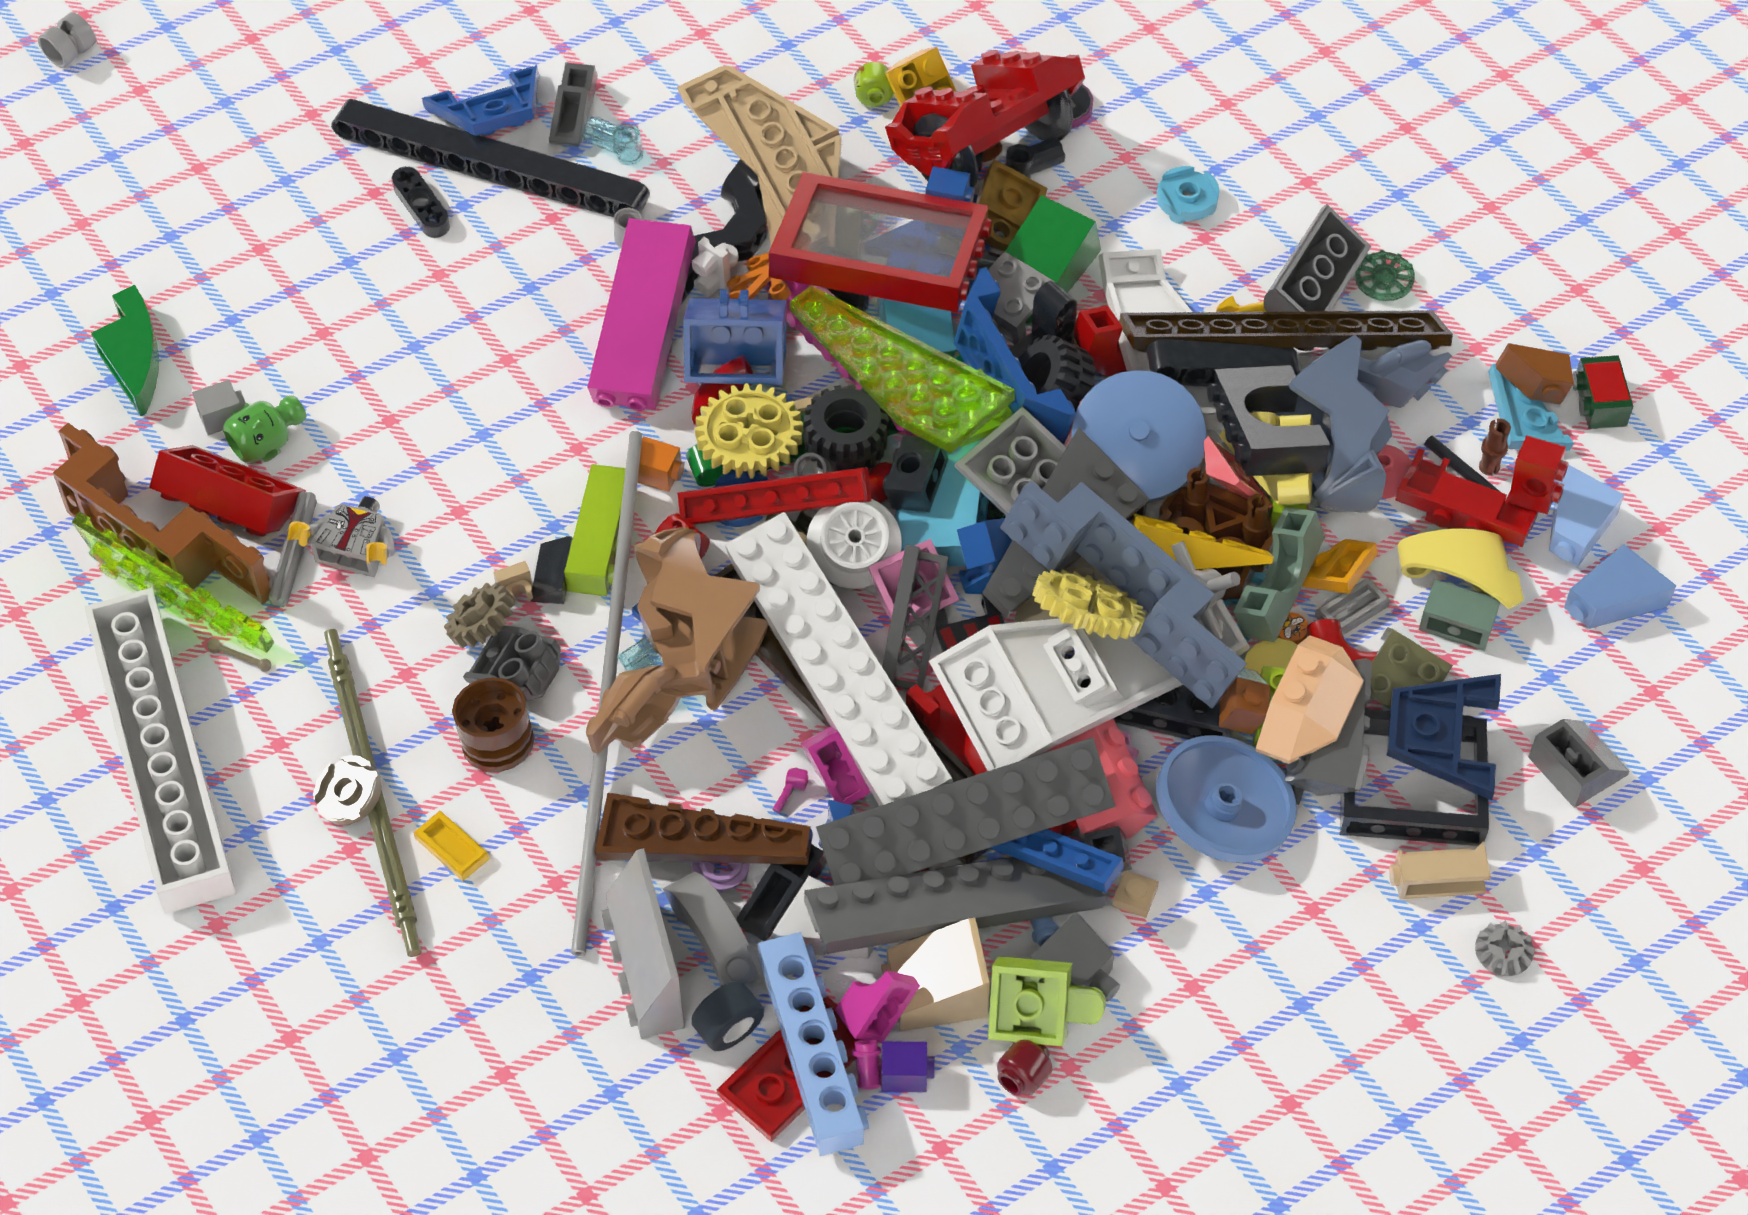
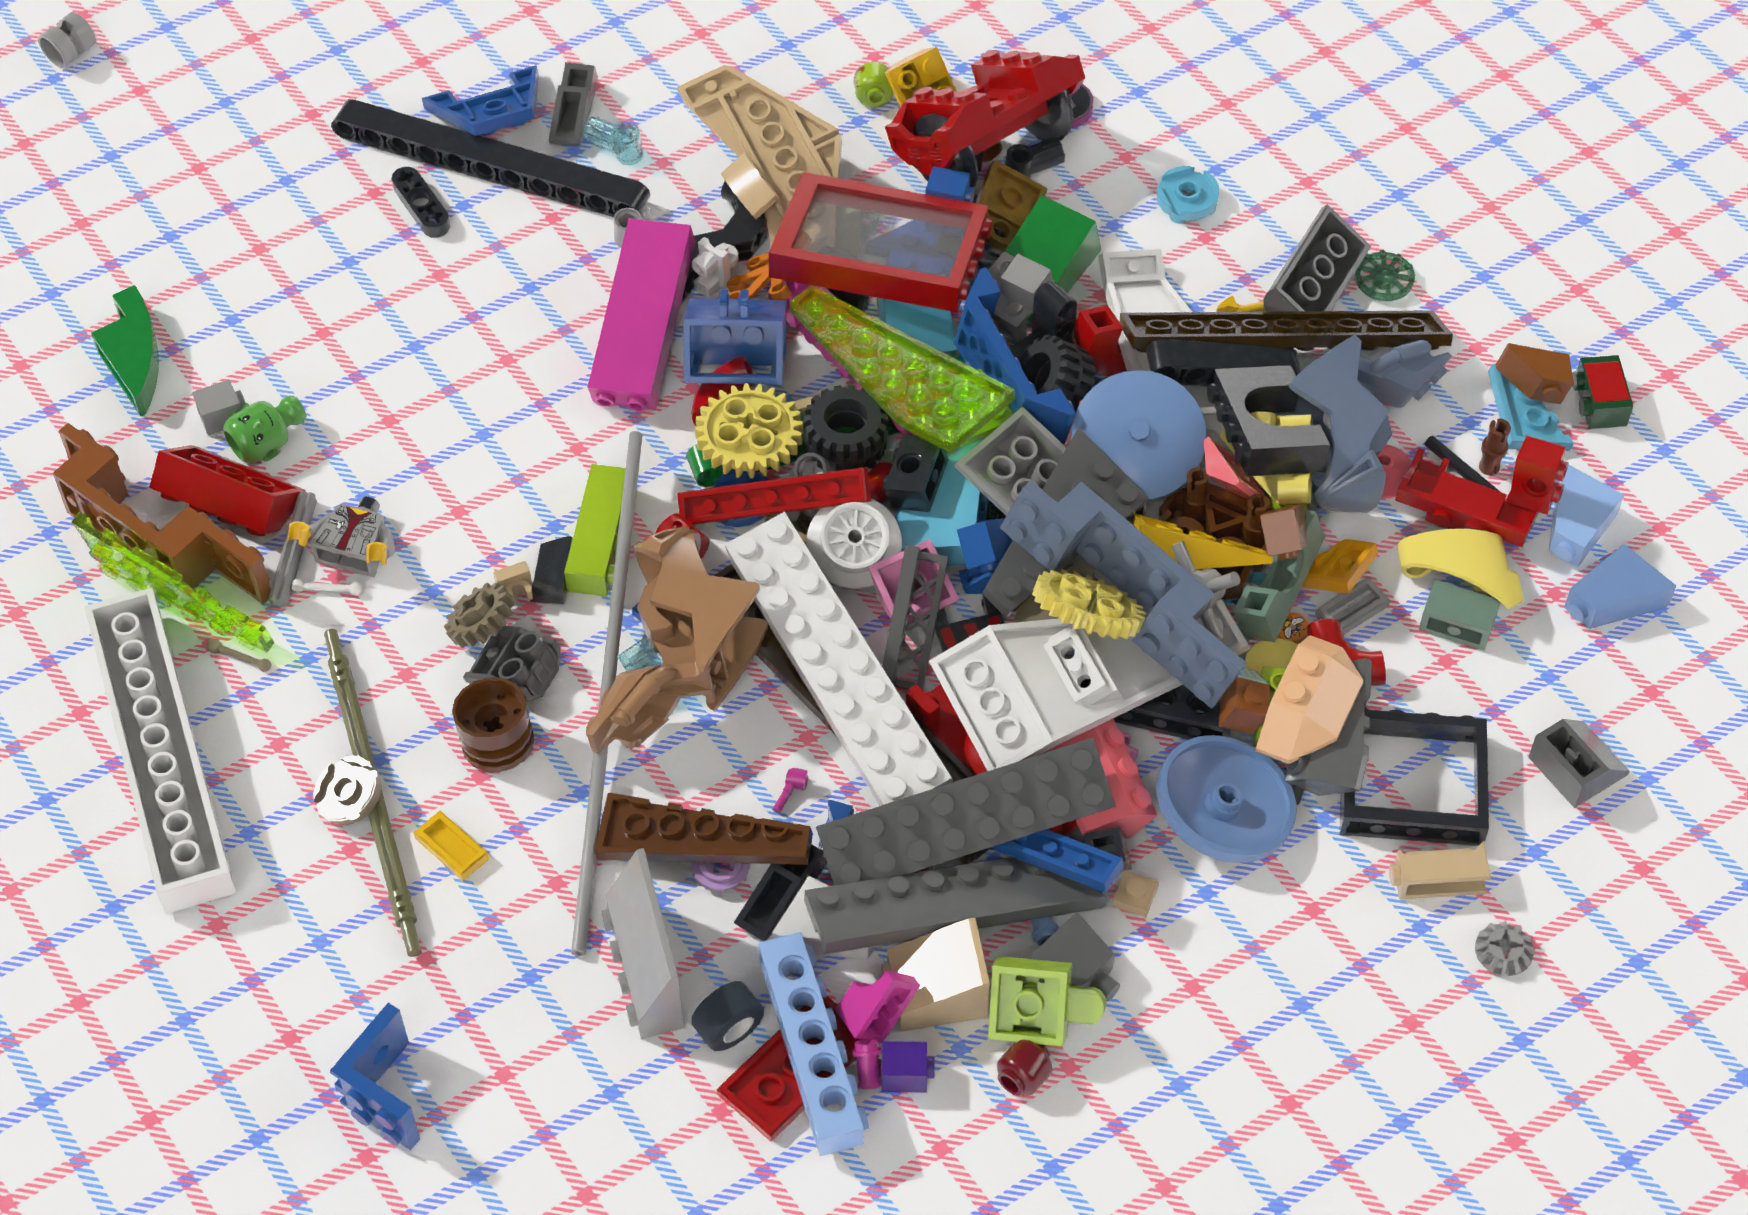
orange brick [638,436,685,492] -> none
light grey arch [663,872,760,986] -> none
dark pink arch [800,726,871,805] -> none
olive bracket [1371,627,1453,709] -> none
dark blue wing [1386,674,1501,801] -> none
none -> white hinge [291,579,362,595]
none -> blue bracket [329,1002,420,1151]
none -> tan slope [720,153,779,219]
none -> light grey brick [1000,254,1052,310]
none -> slope [1260,503,1307,560]

